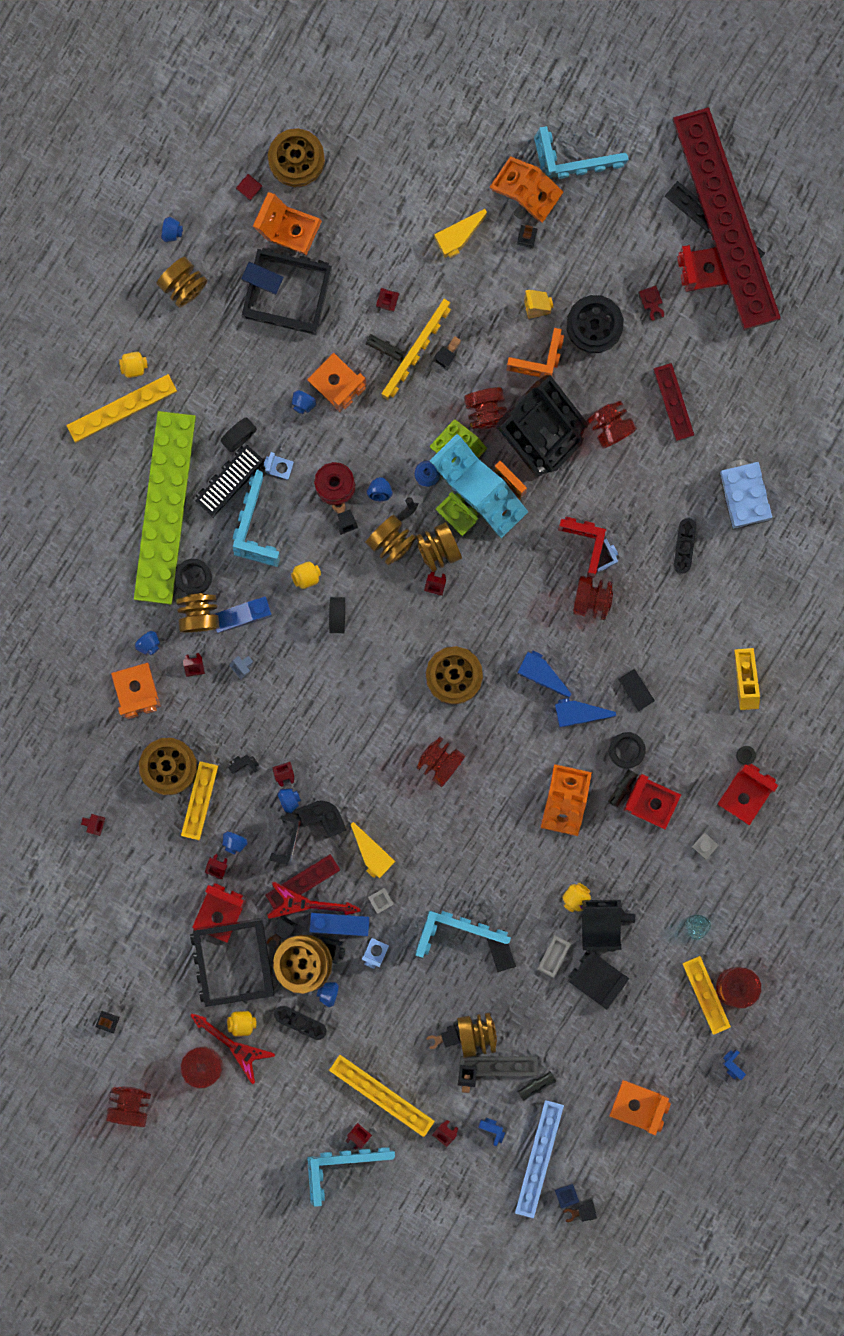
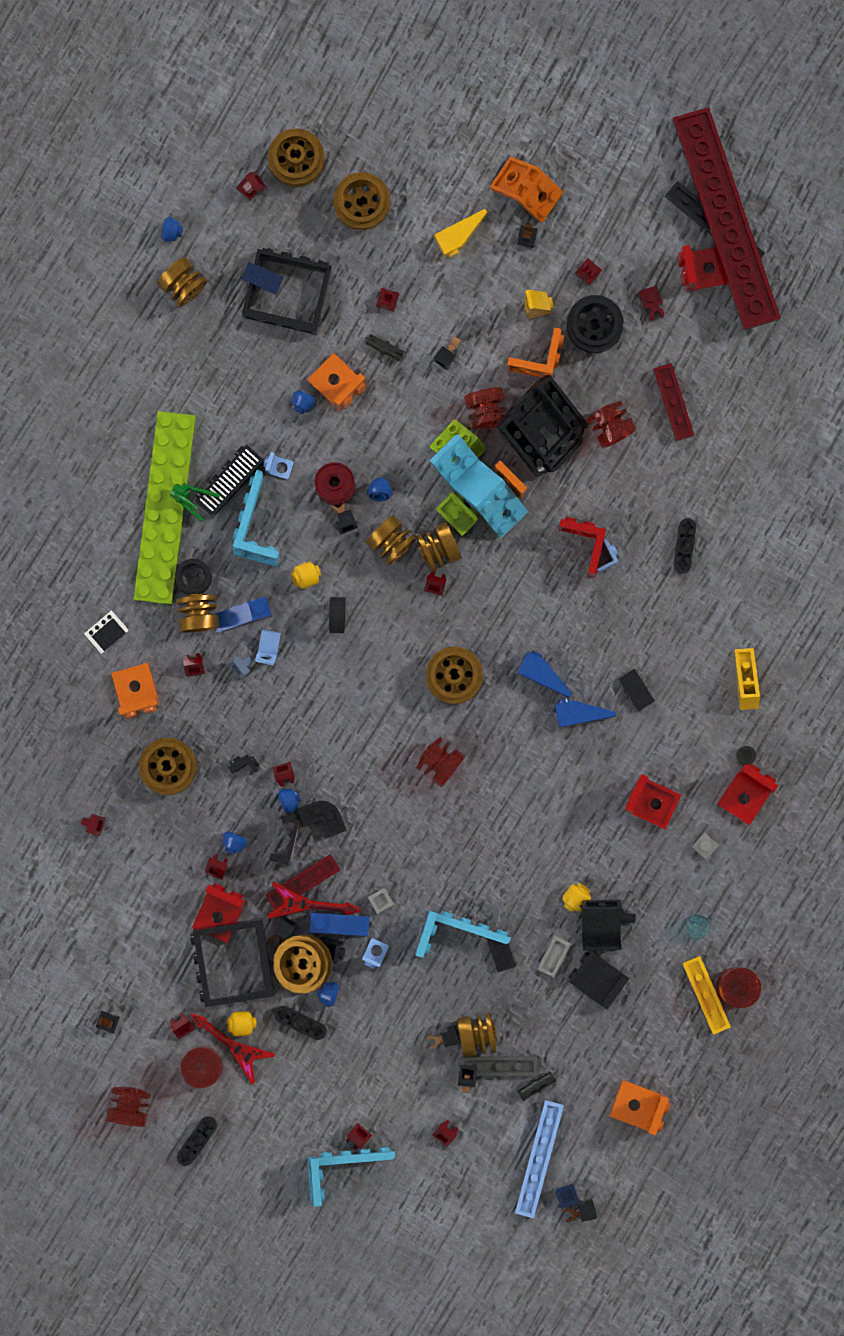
yellow plate [66,374,177,443] -> none
yellow head [119,352,148,378] -> none
blue cone [135,631,160,656] -> none
yellow plate [181,761,219,840] -> none
black tyre [220,417,257,452] -> none
orange bracket [253,192,322,255] -> none
yellow plate [329,1054,435,1137] -> none
yellow slope [351,822,396,878] -> none
yellow plate [381,299,451,400] -> none
black bar [397,497,419,521] -> none
blue cone [414,461,440,487] -> none
blue bracket [478,1117,505,1146] -> none
medium azure bracket [534,126,629,179] -> none
orange bracket [541,764,592,836] -> none
clear red wheel [573,575,613,621] -> none
pearl dark grey pin [608,769,638,808] -> none
black tyre [609,732,646,769] -> none
light blue piece [719,459,772,530] -> none
blue bracket [722,1049,746,1080] -> none
none -> black sticker [84,610,129,654]
none -> green plant [170,483,220,521]
none -> dark red tile [170,1013,195,1039]
none -> black beam [177,1116,218,1166]
none -> dark red tile [242,172,267,193]
none -> light blue bracket [255,629,281,665]
none -> pearl gold wheel [333,172,390,231]
none -> dark red tile [575,258,602,286]

